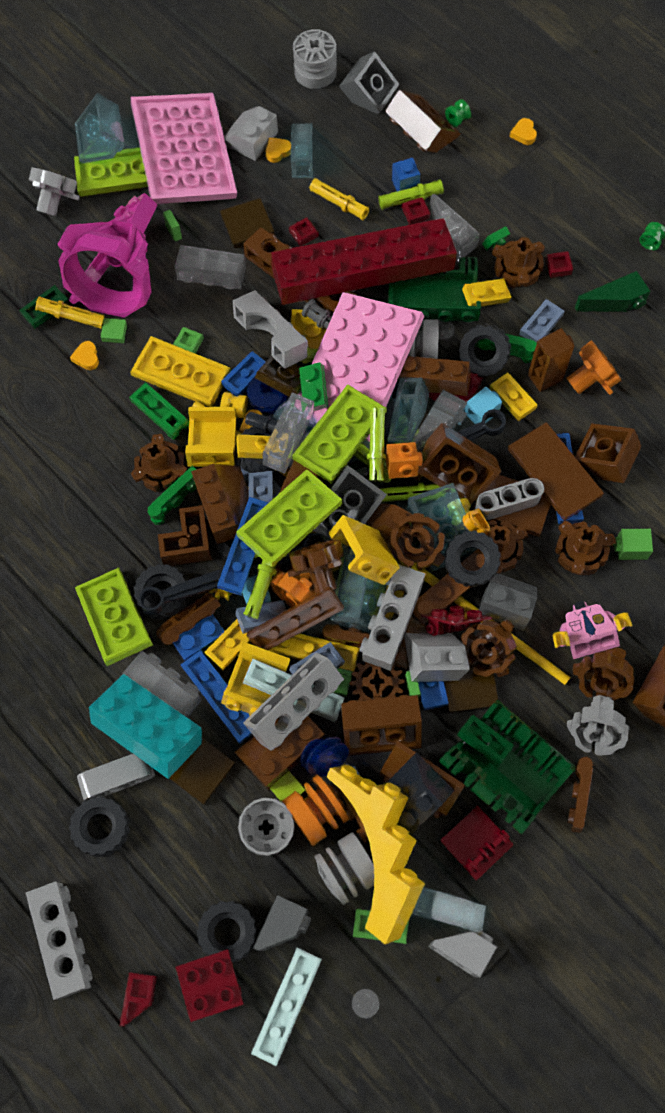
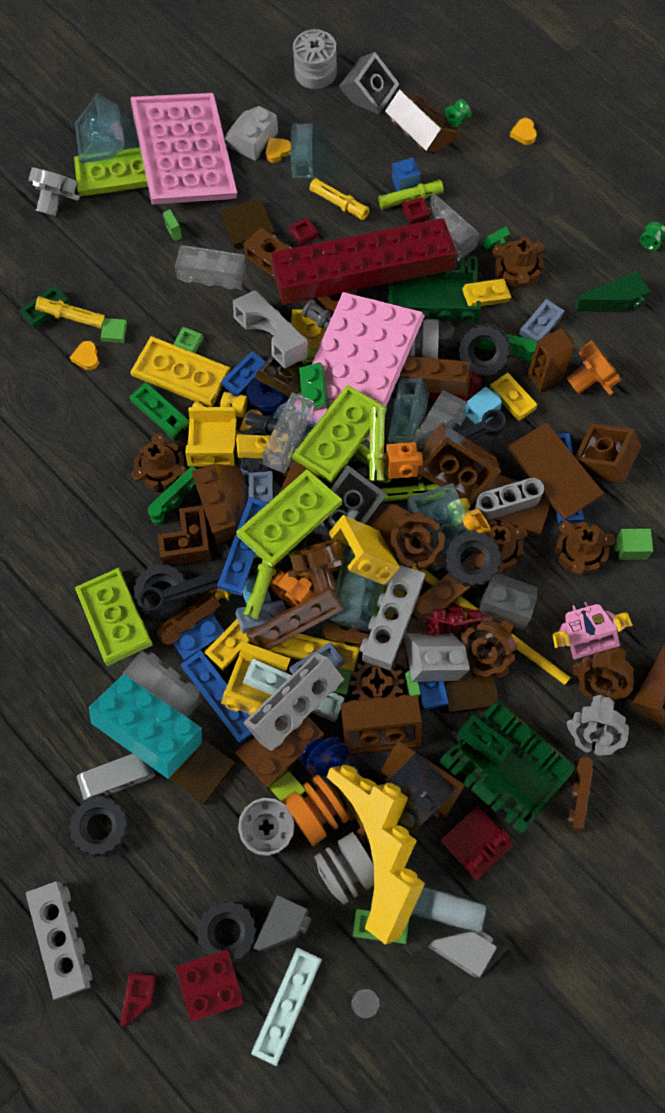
dark pink plate [58,193,157,318] -> none
dark red plate [546,251,573,278] -> none

